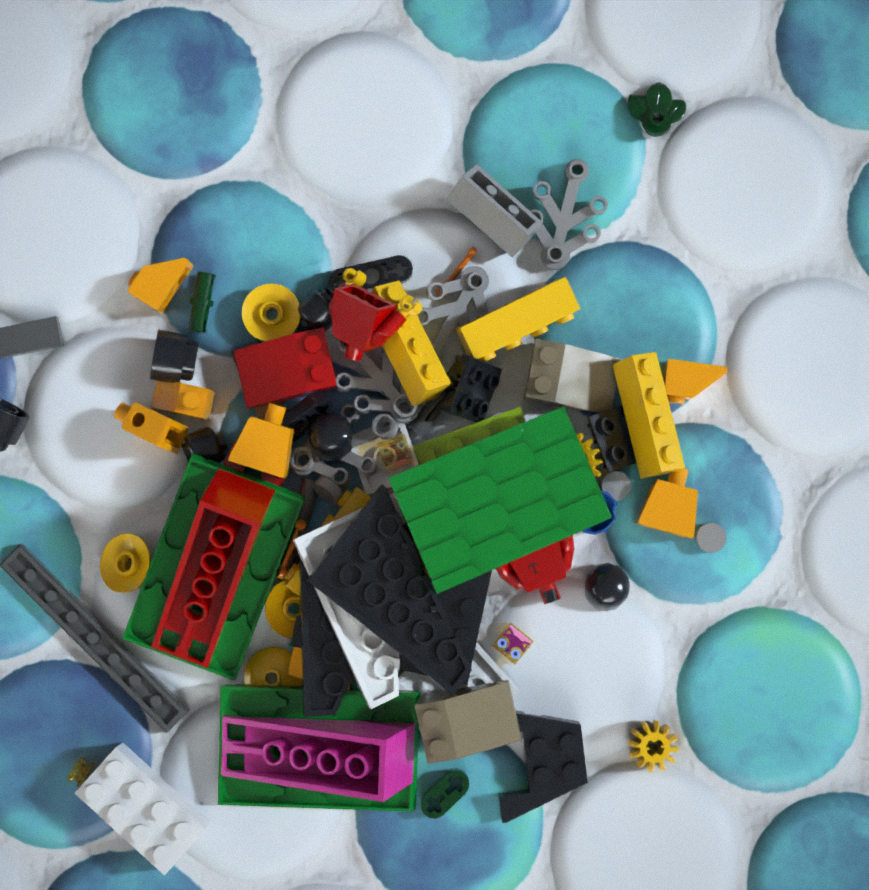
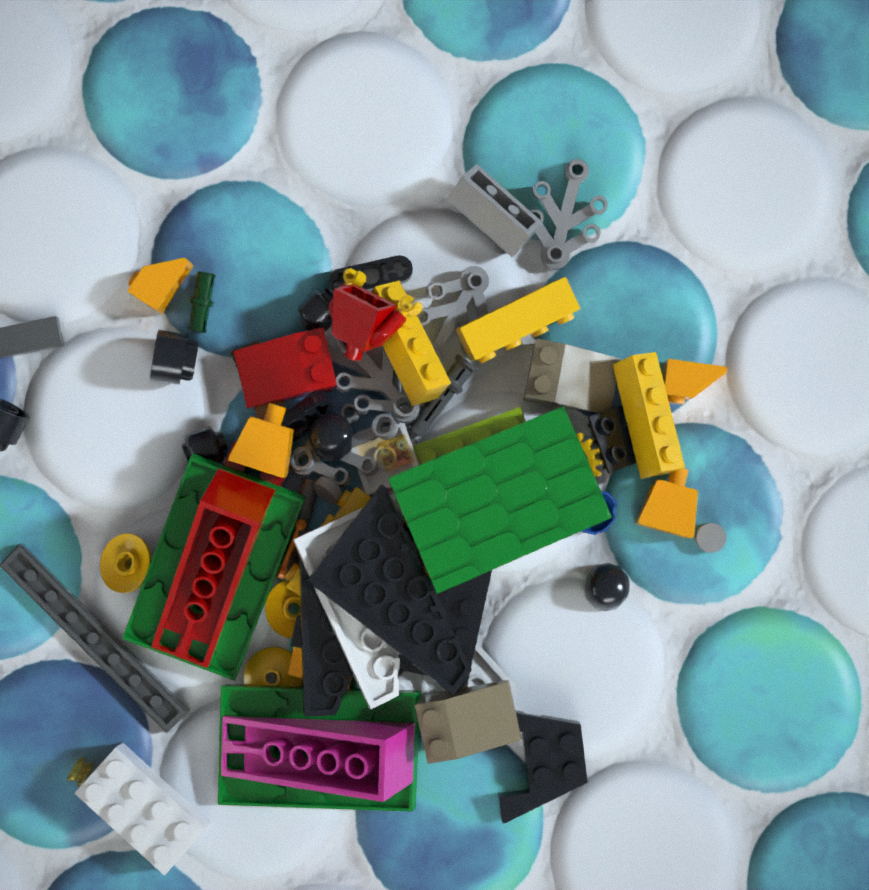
light orange torso [114,402,190,455] -> none
light orange slope [151,381,215,421] -> none
yellow dish [242,283,301,342] -> none
dark green beam [421,768,469,819] -> none
orange hinge [435,247,478,297] -> none
black hinge [441,354,502,423] -> none
tile [492,622,534,664] -> none
red torso [496,535,575,605] -> none
light grey tile [601,471,631,501] -> none
yellow gear [627,720,679,772] -> none
dark green plate [628,82,686,137] -> none

